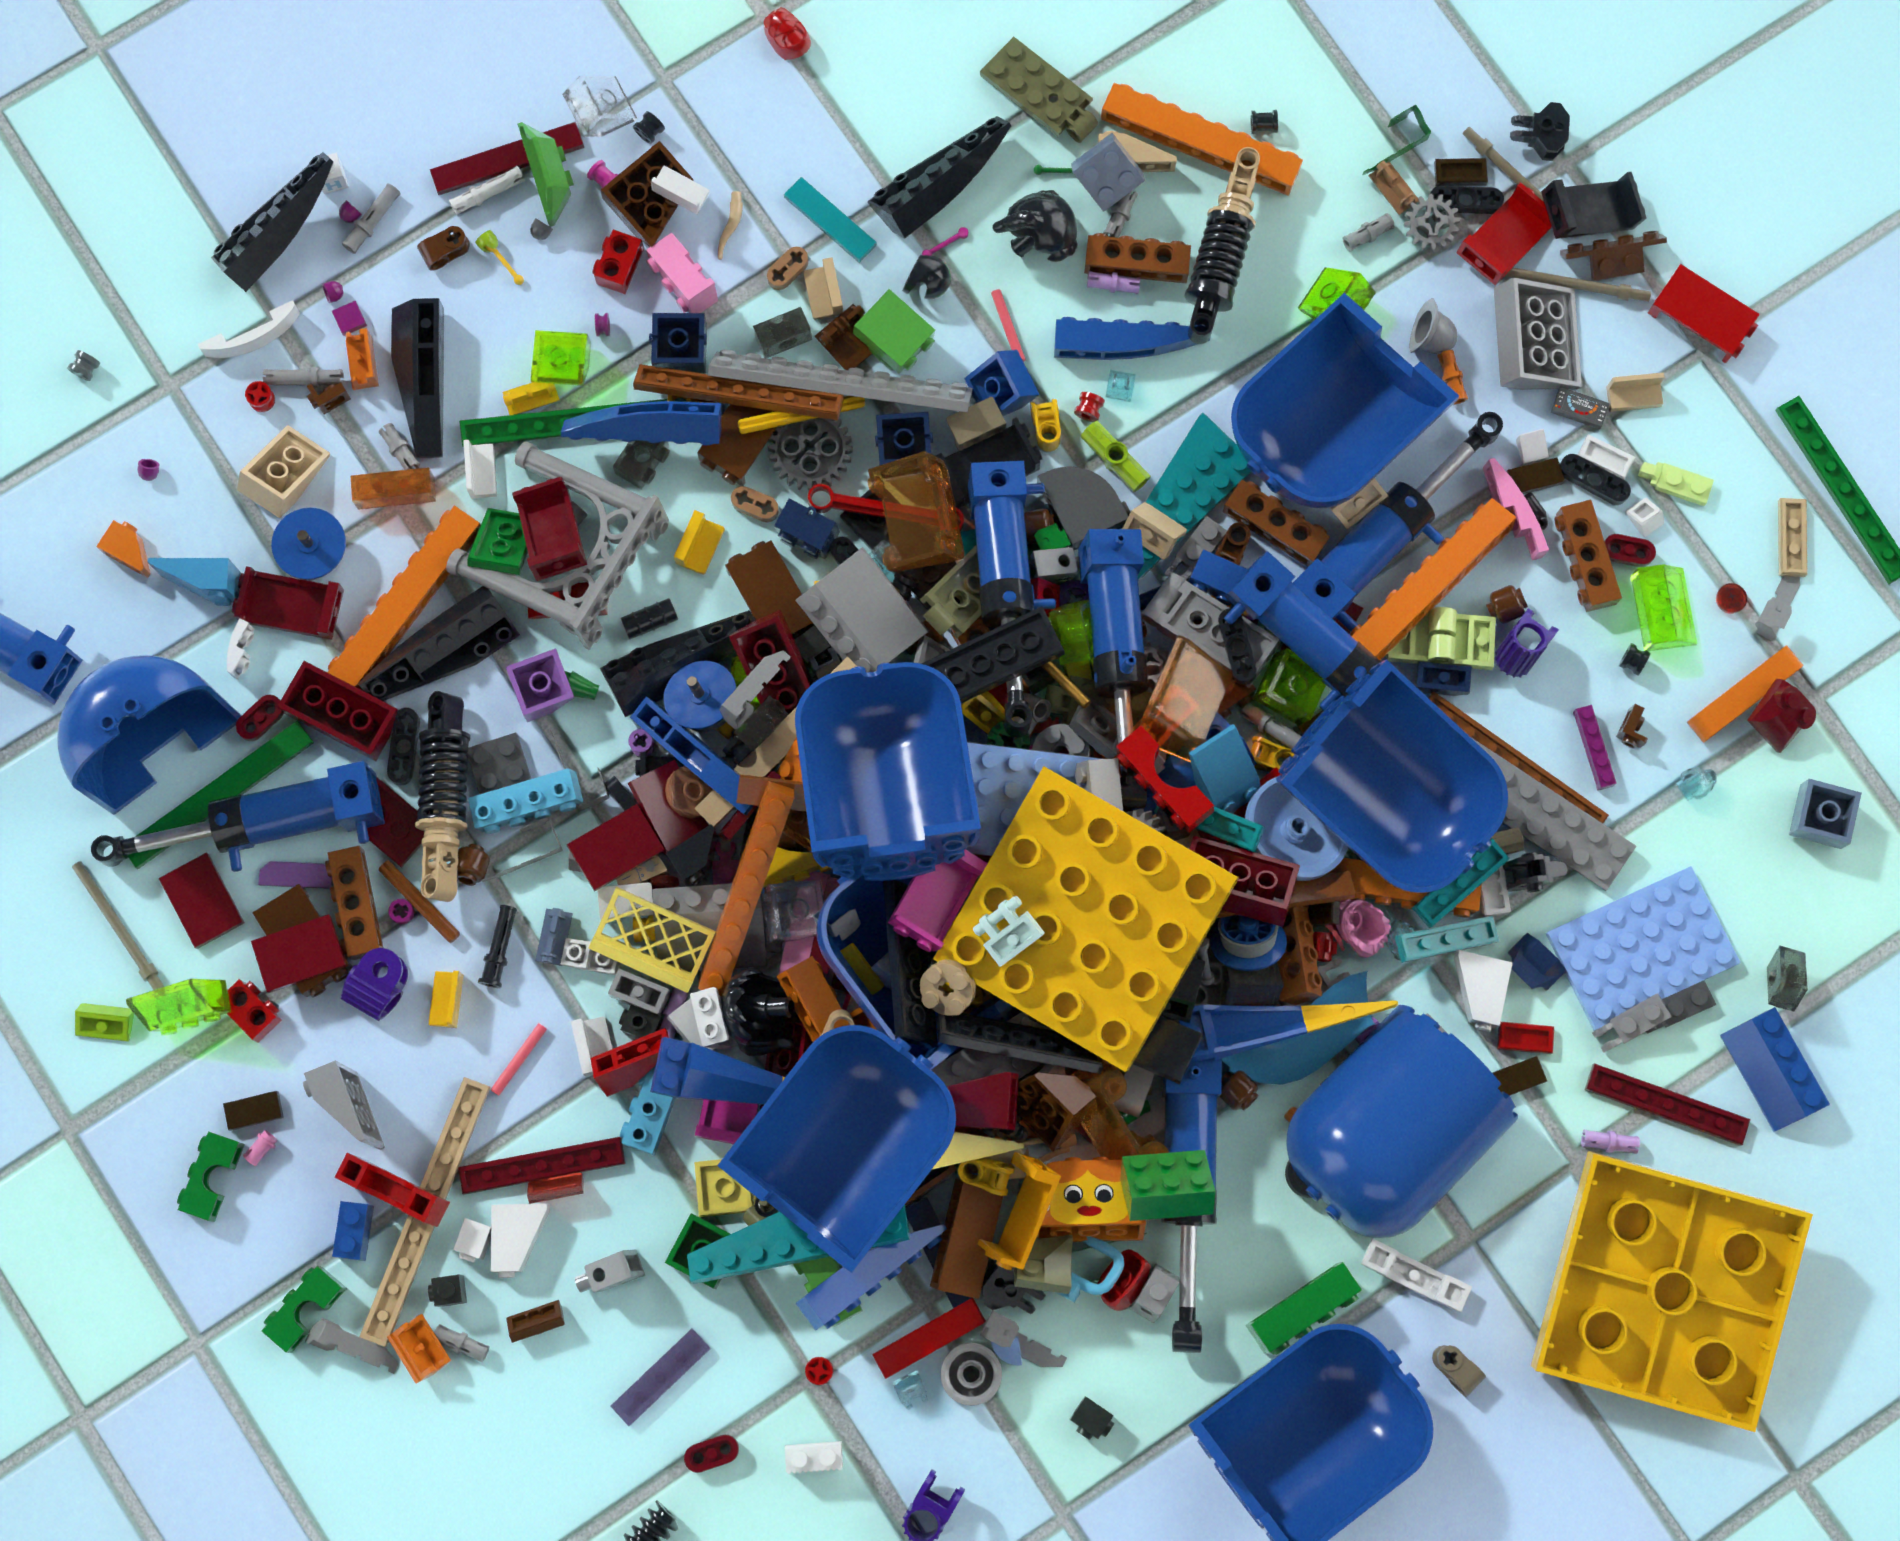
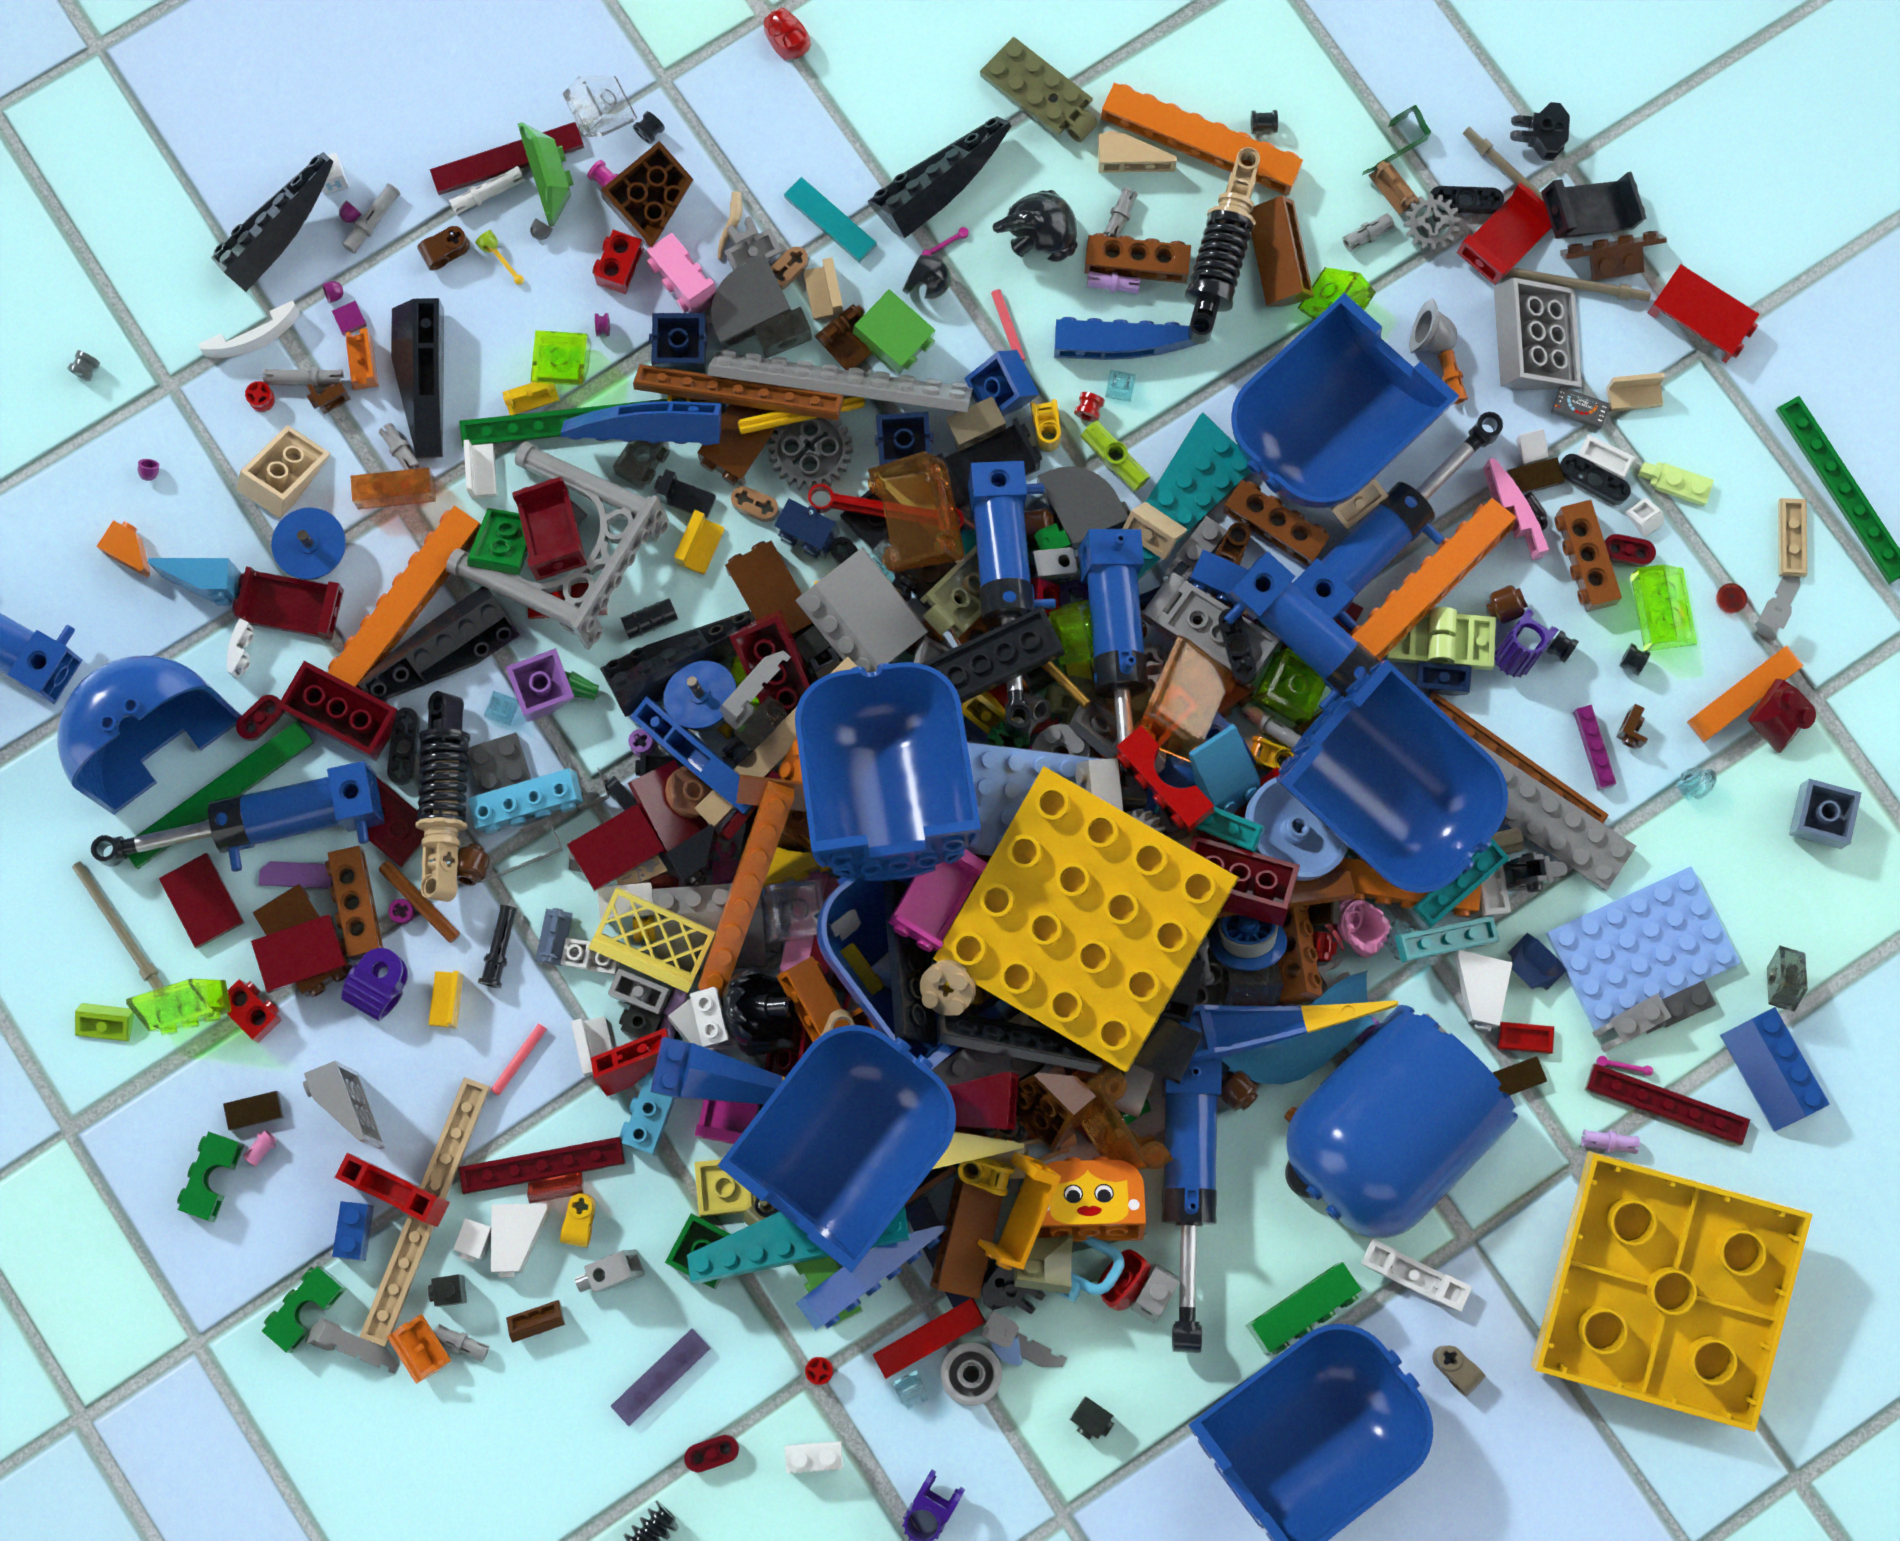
white panel [651,165,710,215] -> none
light aqua plate [973,896,1045,967] -> none
green hinge [1033,165,1073,175] -> none
sand blue brick [1071,133,1145,212] -> none
green brick [1120,1150,1216,1221] -> none
dark brown tile [1434,158,1488,186] -> none
none -> clear light blue tile [484,691,519,726]
none -> yellow piece [560,1194,596,1248]
none -> black bracket [654,469,716,519]
none -> dark grey brick [711,254,794,350]
none -> light grey plate [724,216,782,270]
none -> dark orange brick [1250,195,1314,307]
none -> black wheel [1546,630,1579,663]
none -> dark pink hinge [1596,1056,1653,1076]

